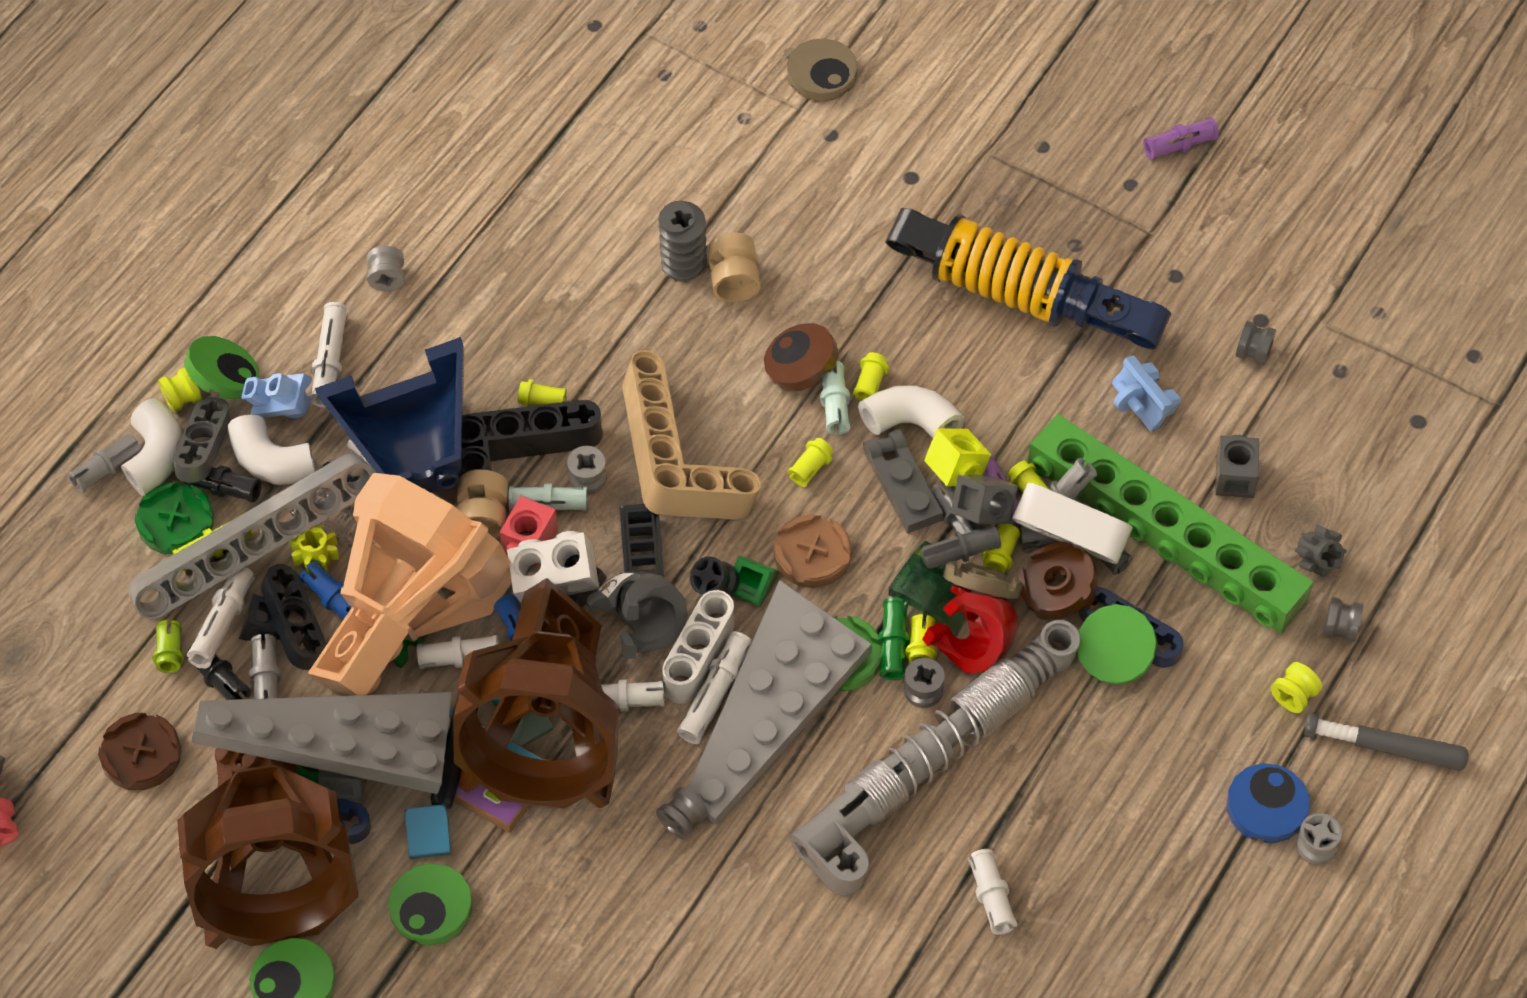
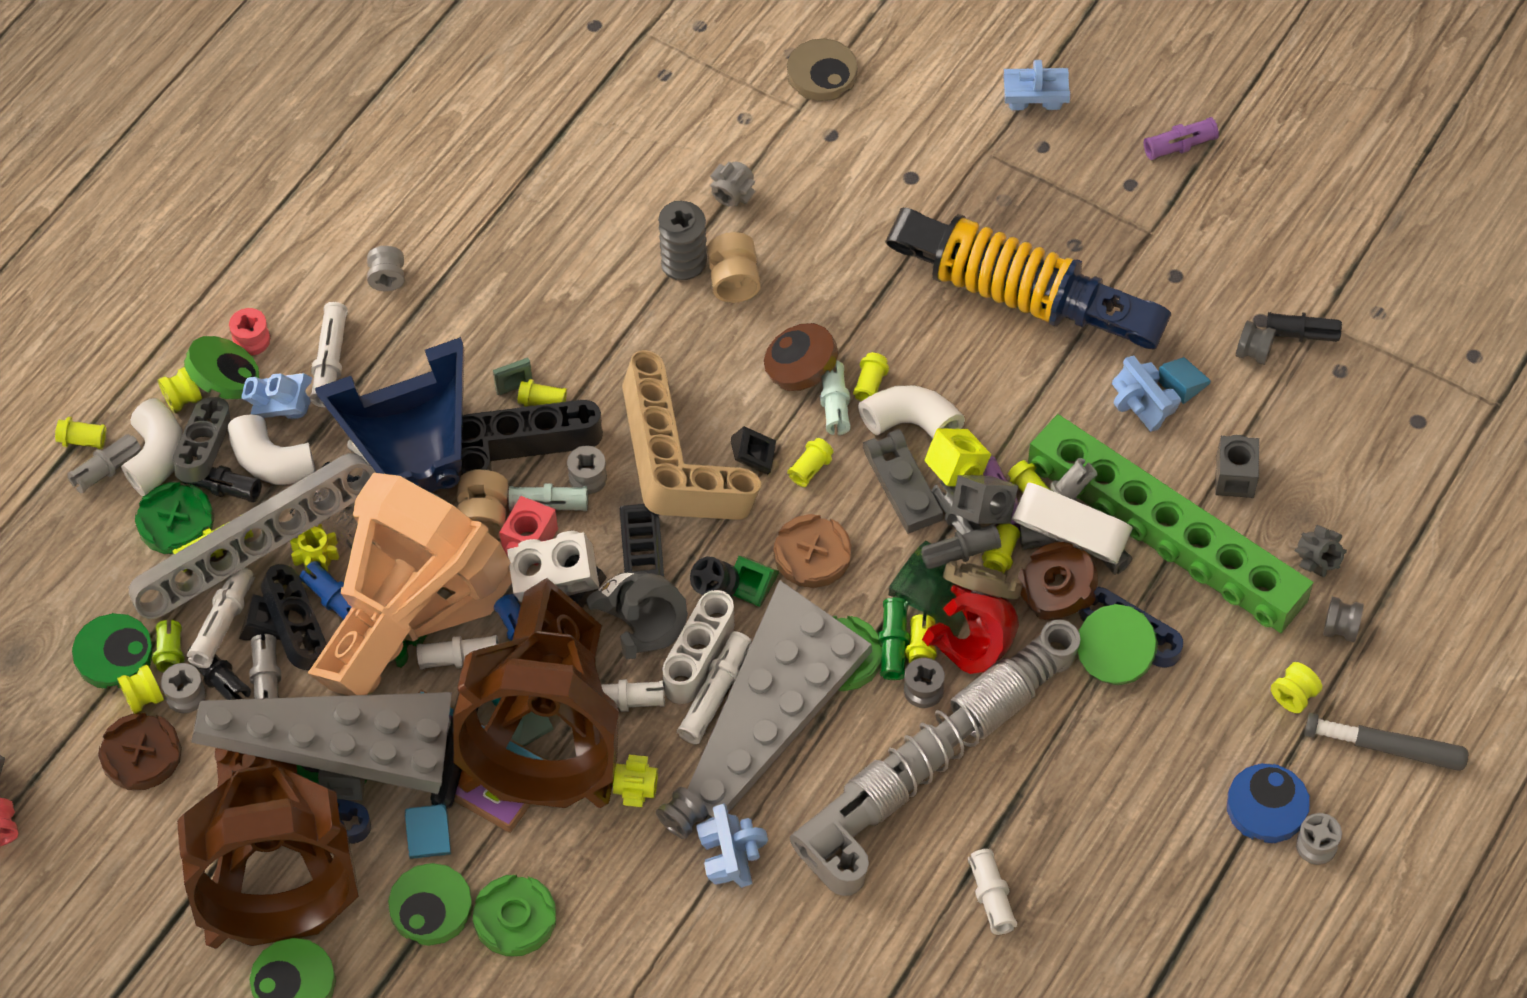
none -> neon yellow pin [55,417,107,449]
none -> green tile [72,613,153,689]
none -> neon yellow wheel [117,665,164,714]
none -> light grey wheel [161,663,206,714]
none -> coral wheel [229,308,271,356]
none -> bright green tile [473,875,556,956]
none -> sand green slope [493,358,532,395]
none -> neon yellow gear [613,754,658,807]
none -> light blue hips [696,803,768,888]
none -> light grey gear [710,161,756,206]
none -> black slope [730,426,776,475]
none -> light blue hips [1003,60,1070,110]
none -> dark azure slope [1158,357,1211,404]
none -> black axle [1266,312,1342,342]

